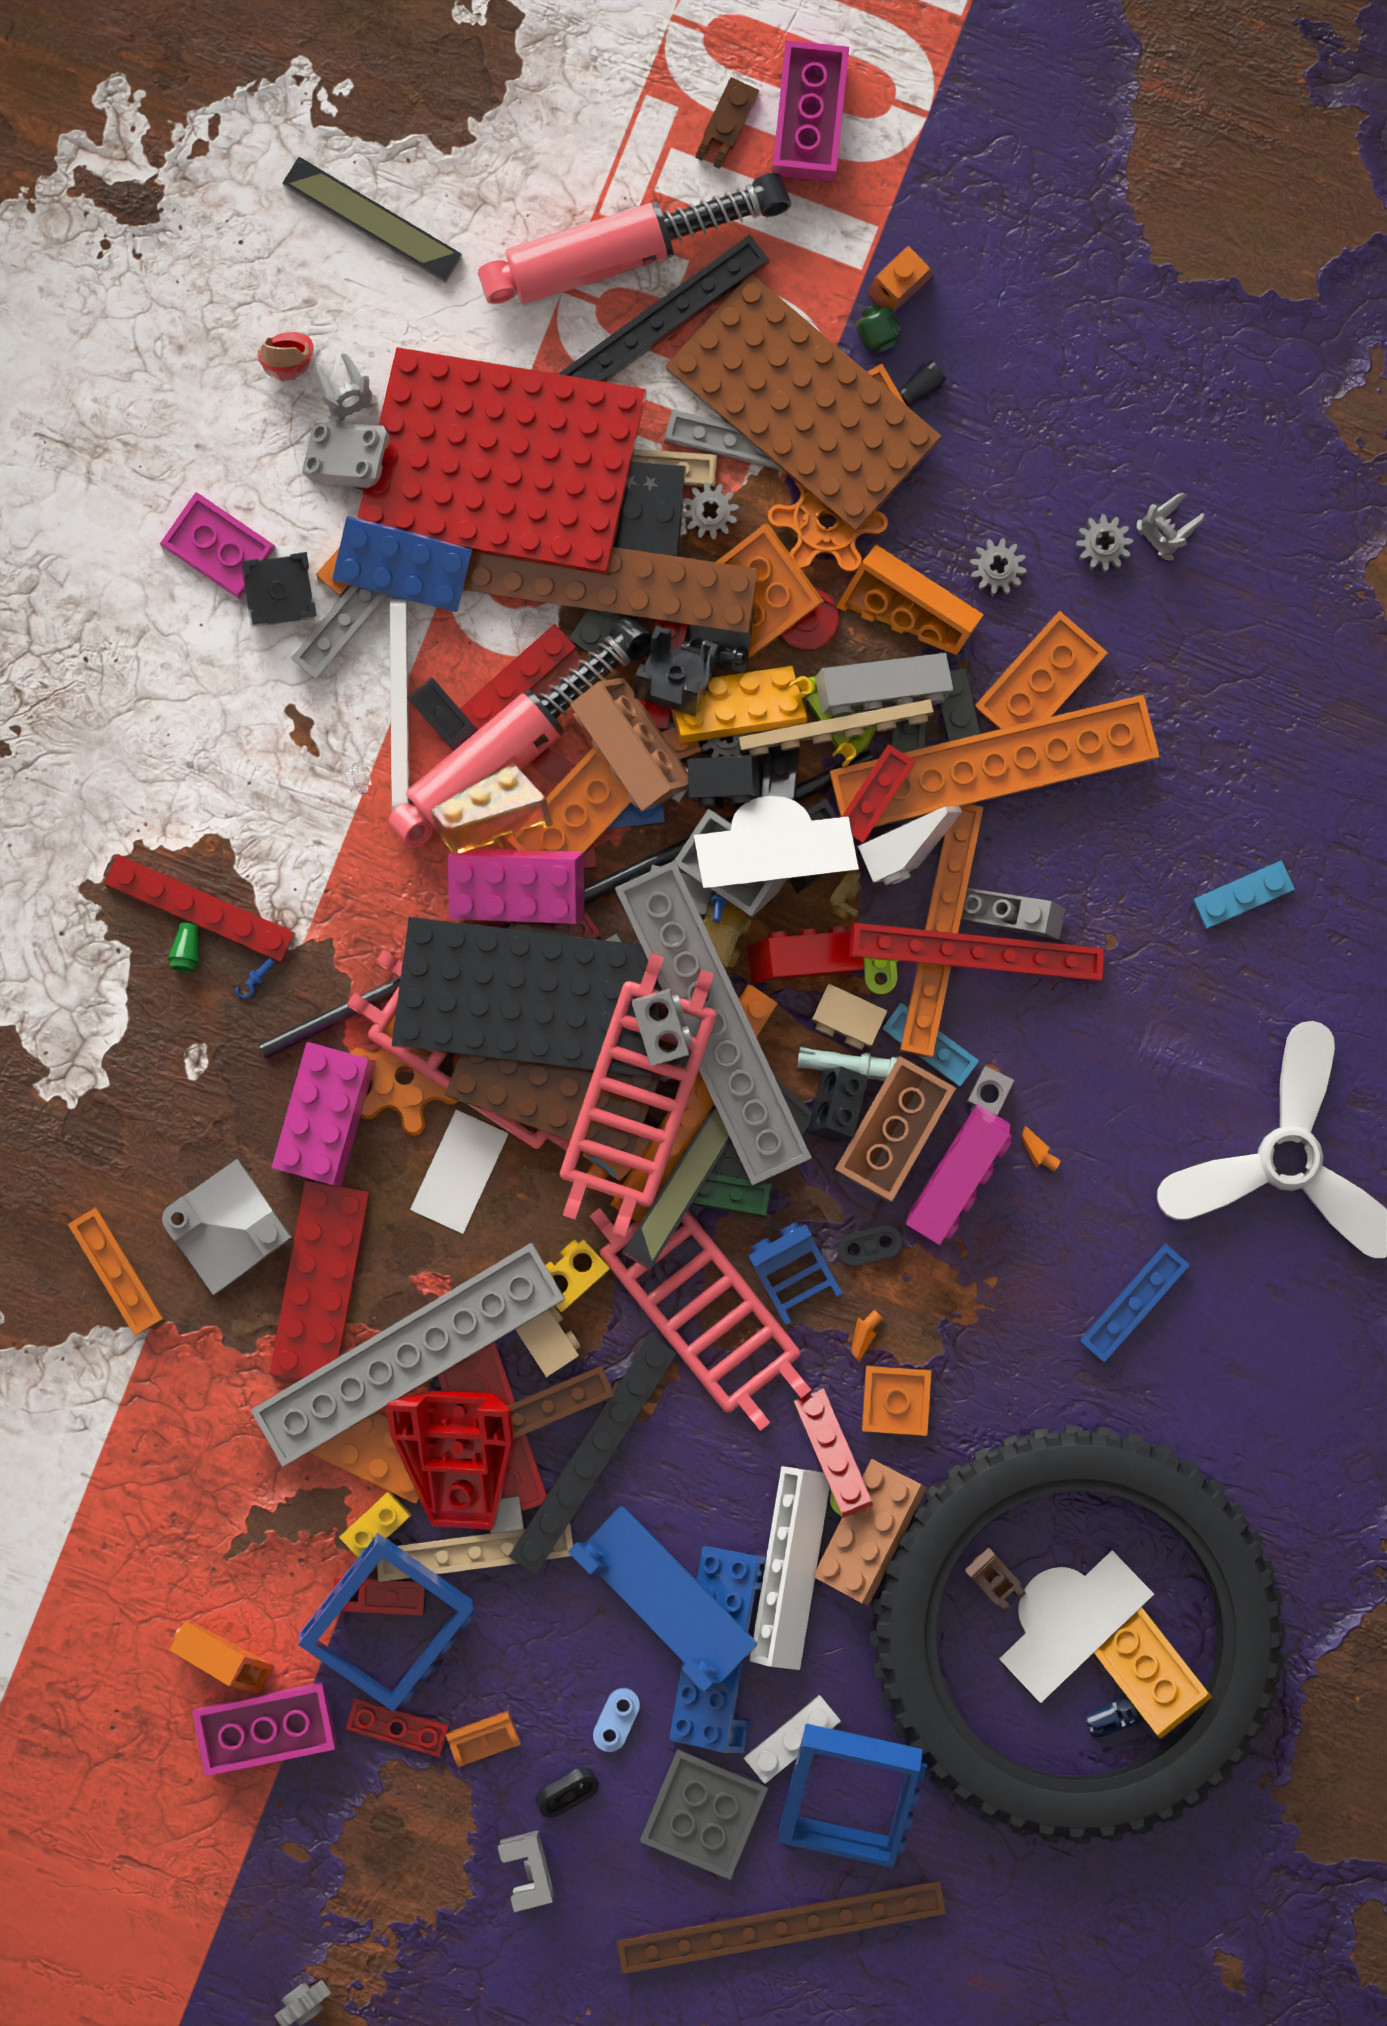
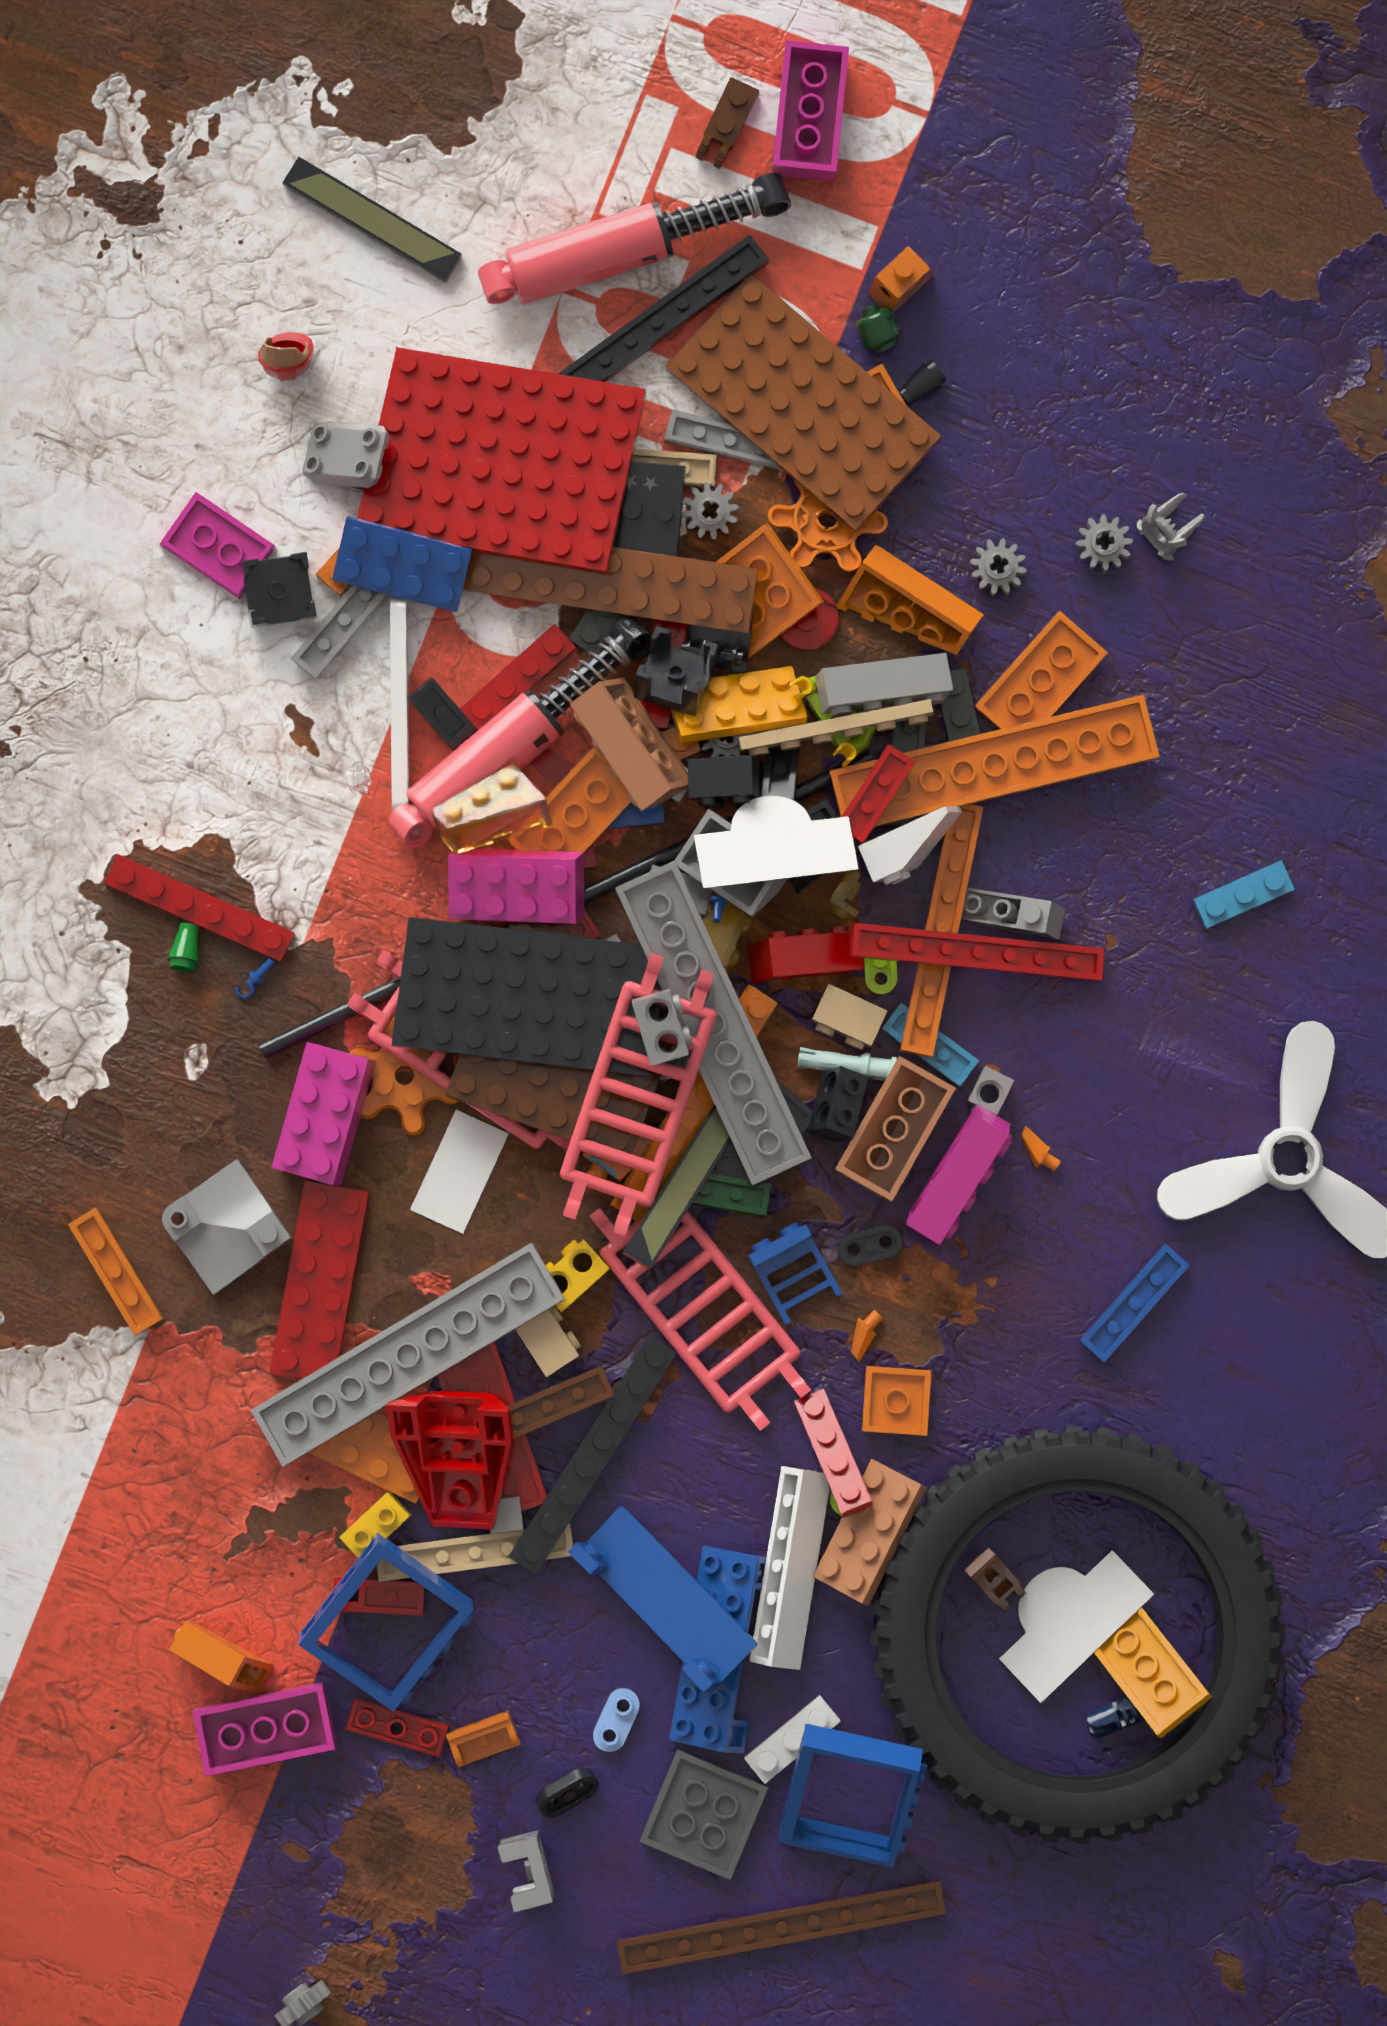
light grey piece [316,353,377,422] -> none

